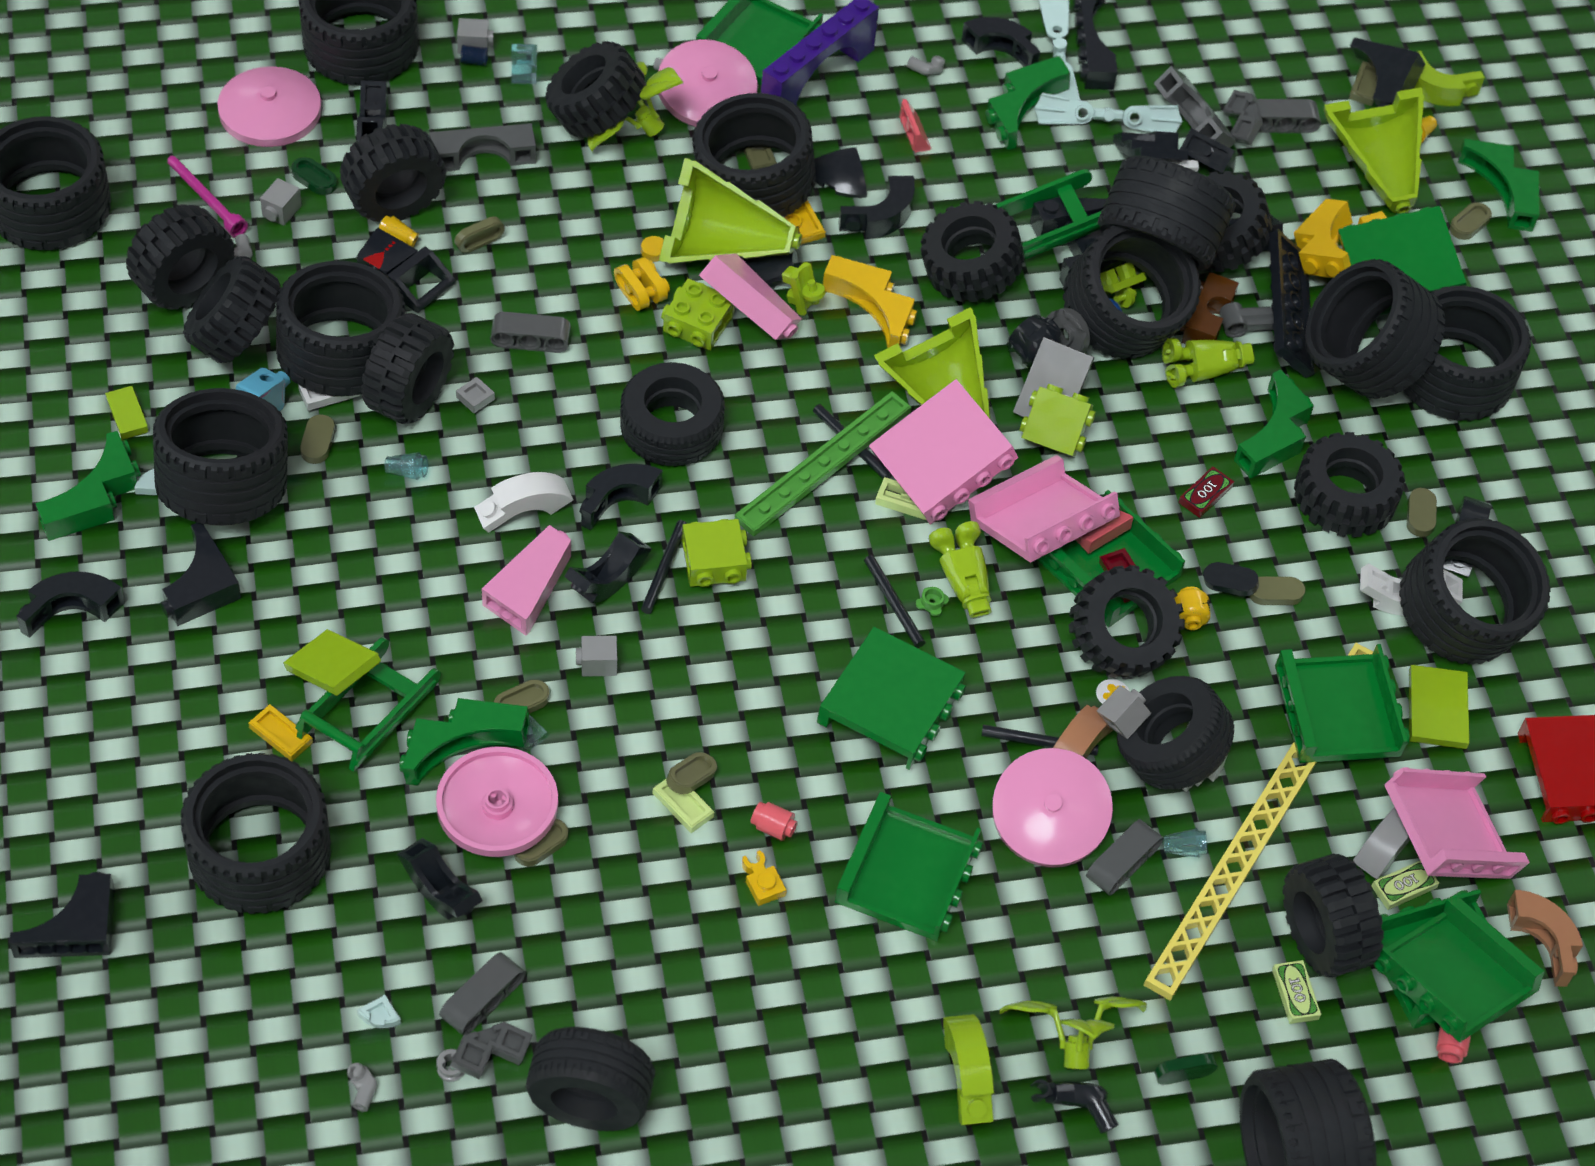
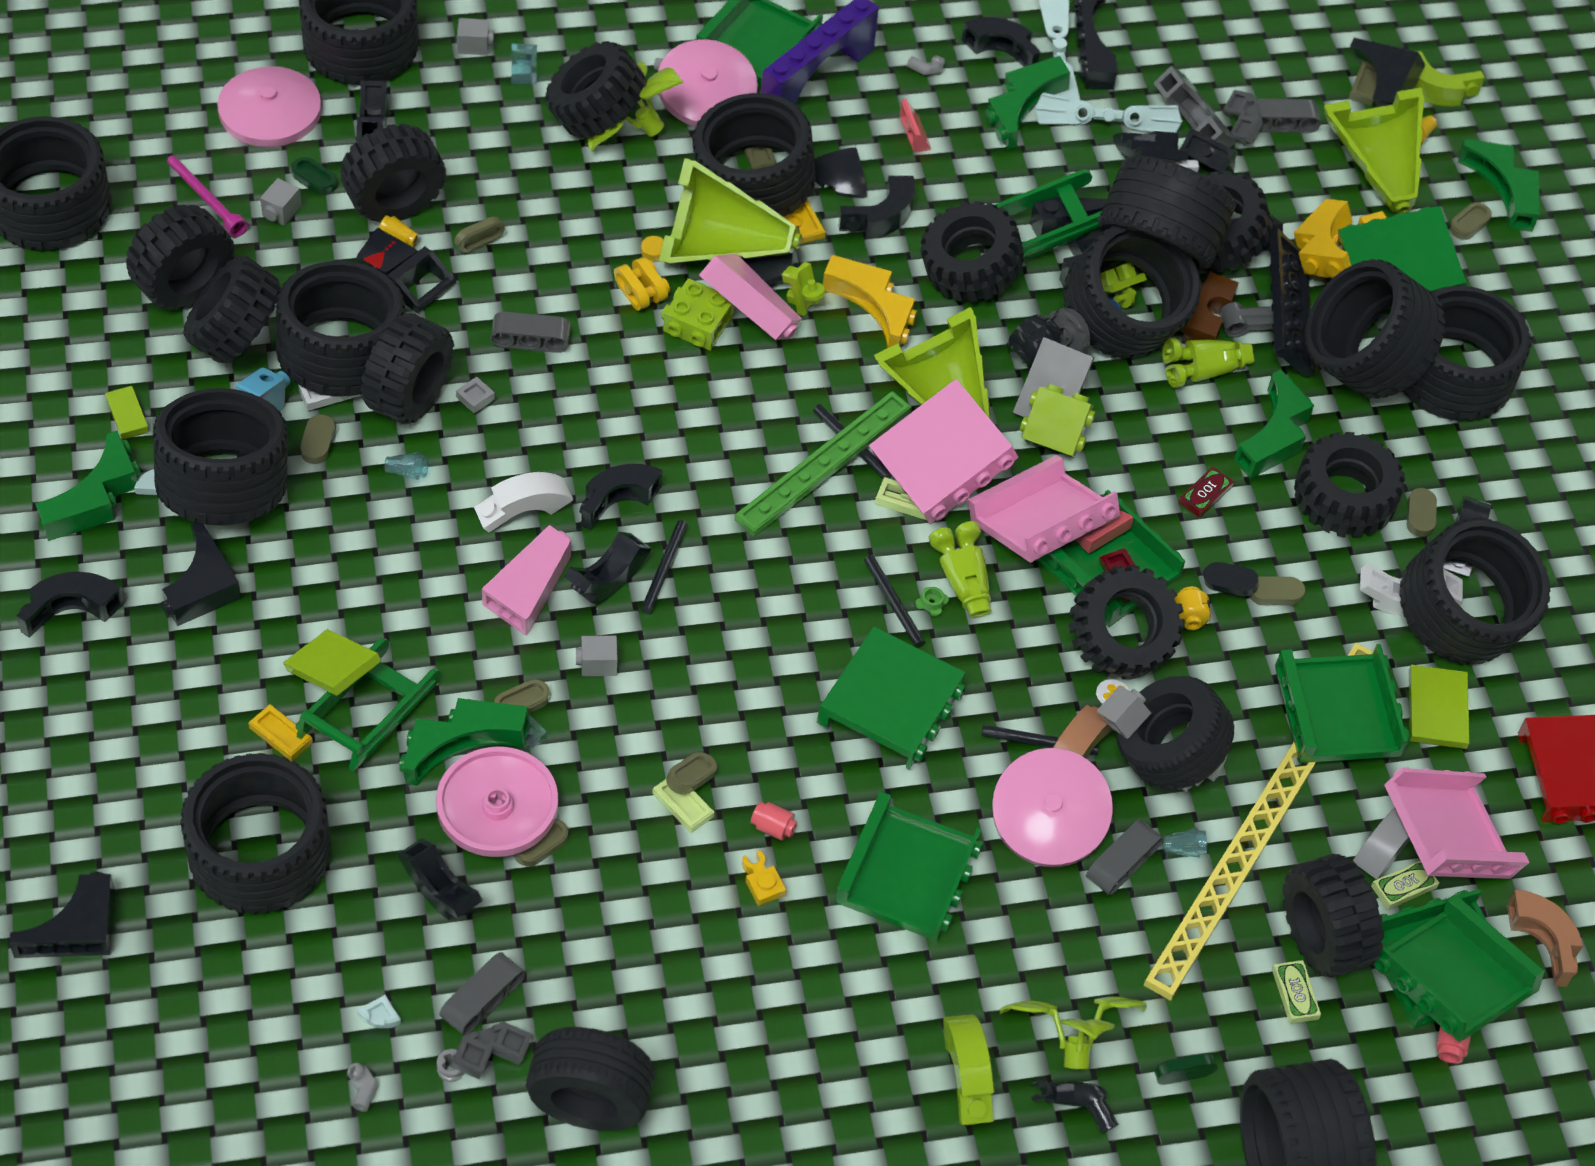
light grey arm [234,234,252,258] -> none
dark grey arch [429,123,536,171] -> none
dark blue piece [460,45,488,66] -> none
black tyre [620,362,725,466] -> none
lime brick [682,519,751,587] -> none

